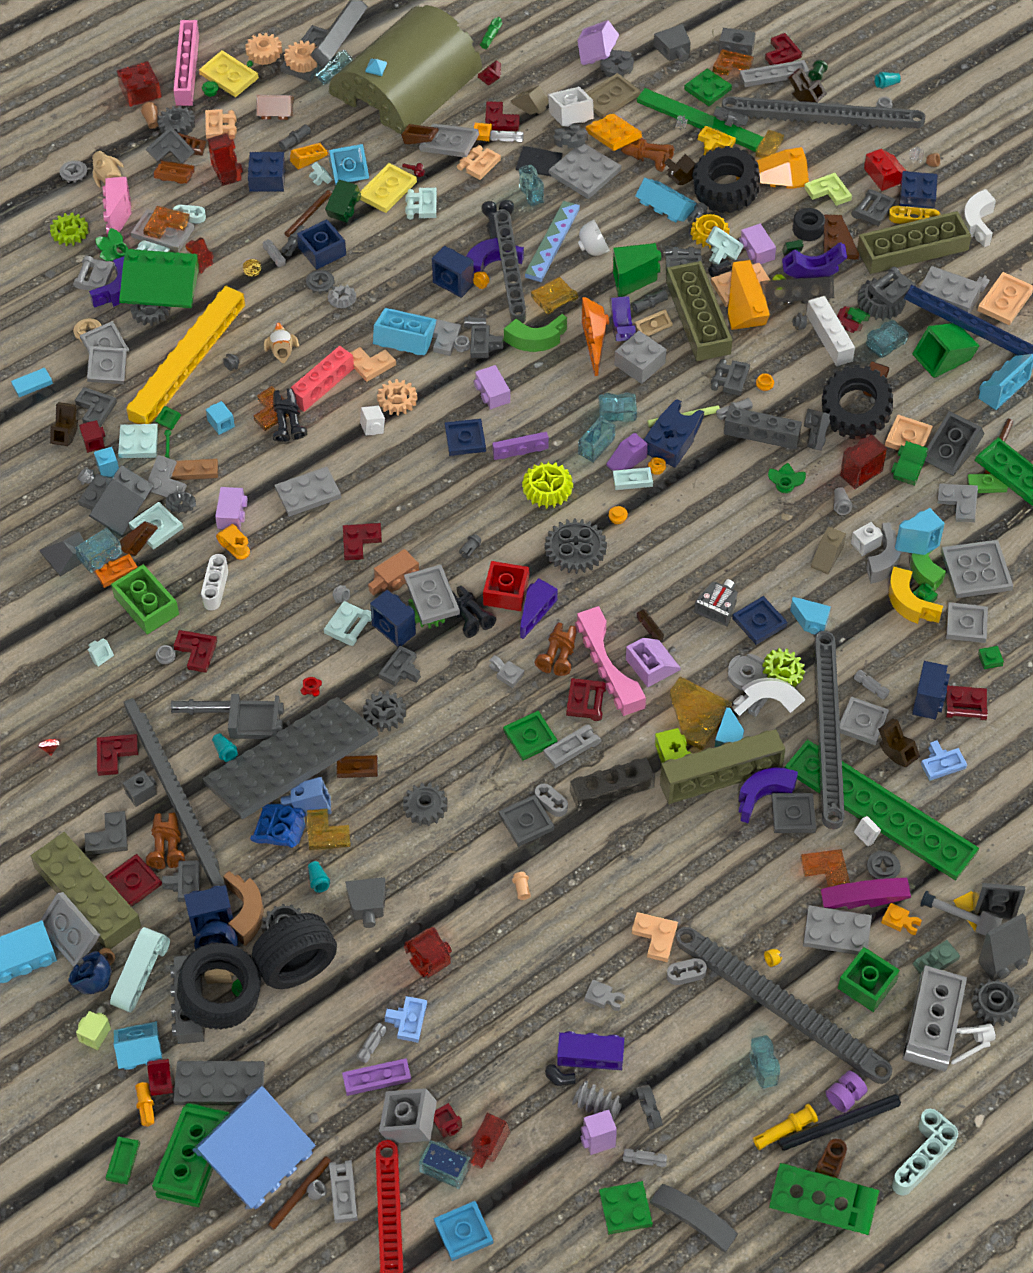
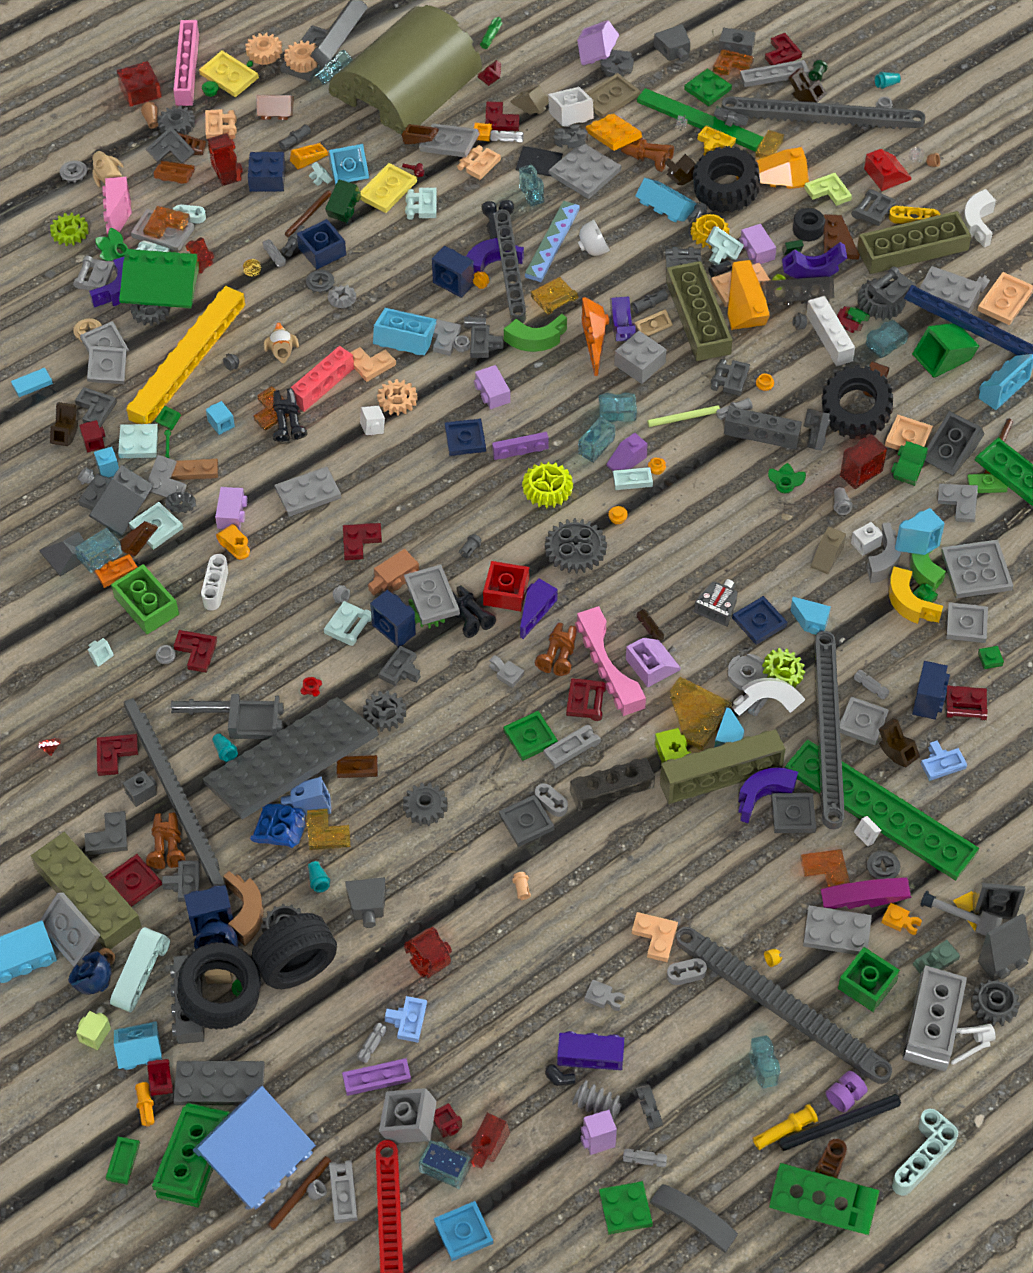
medium azure slope [365,59,387,76] -> none
green slope [612,243,661,297] -> none
dark blue brick [643,399,704,468] -> none
dark blue brick [899,171,938,209] -> none

